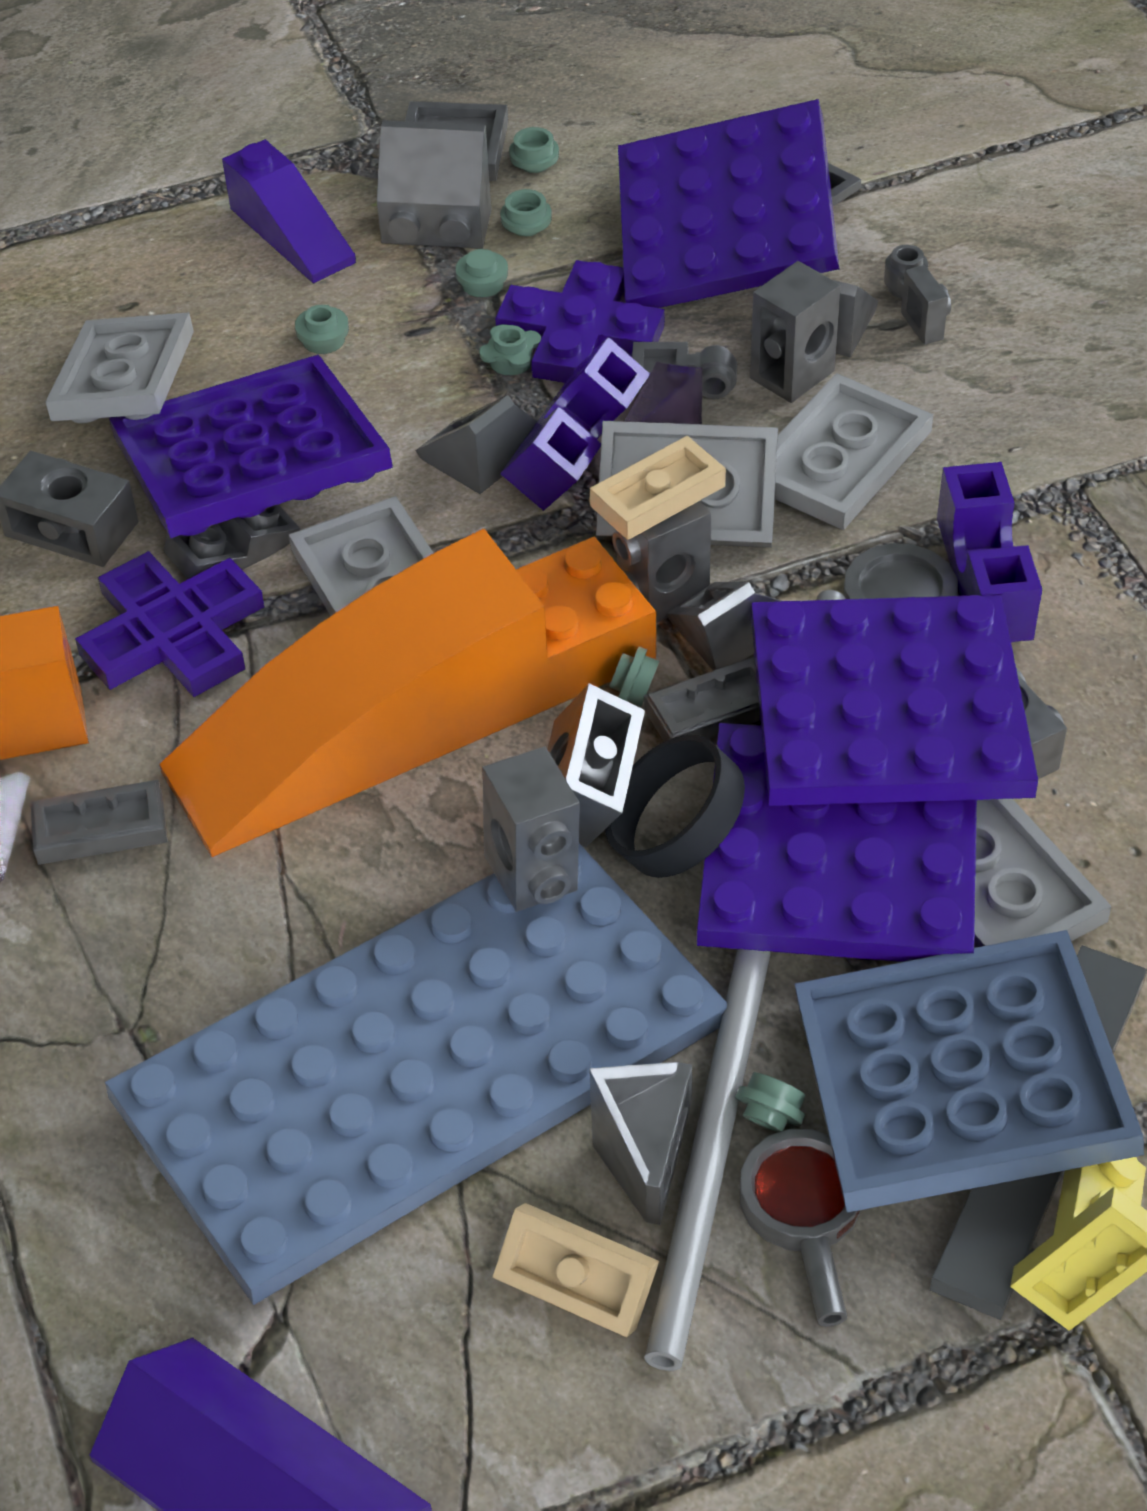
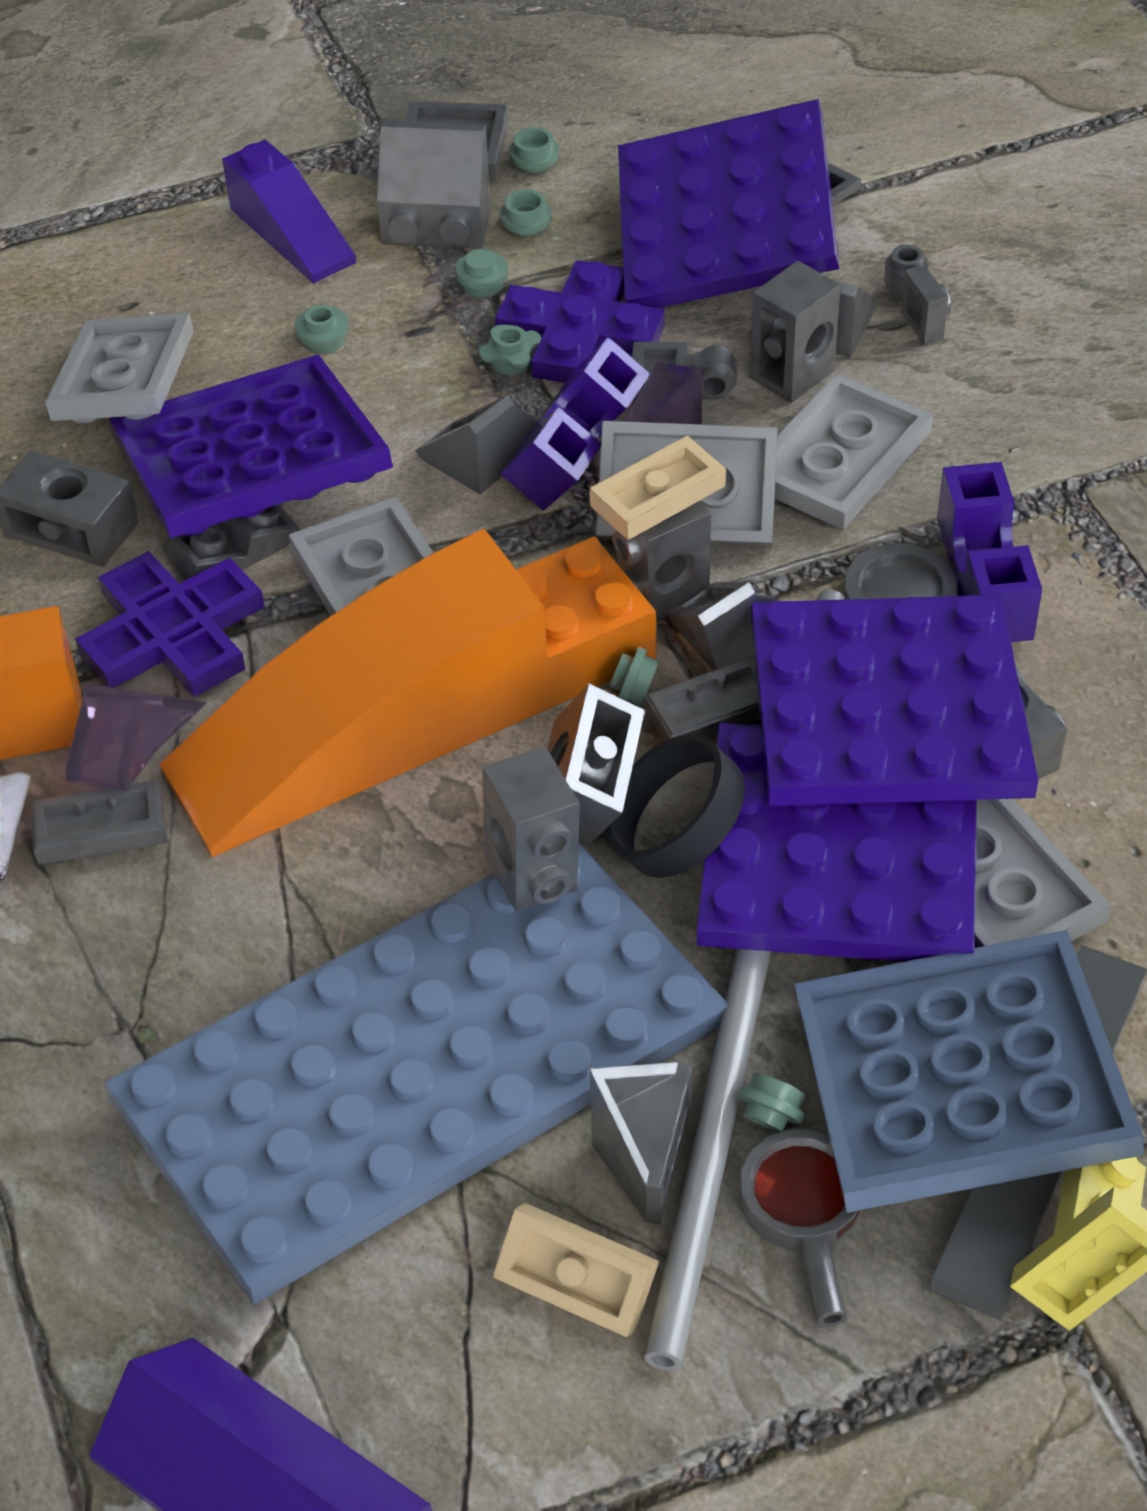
none -> clear purple slope [65,684,208,791]

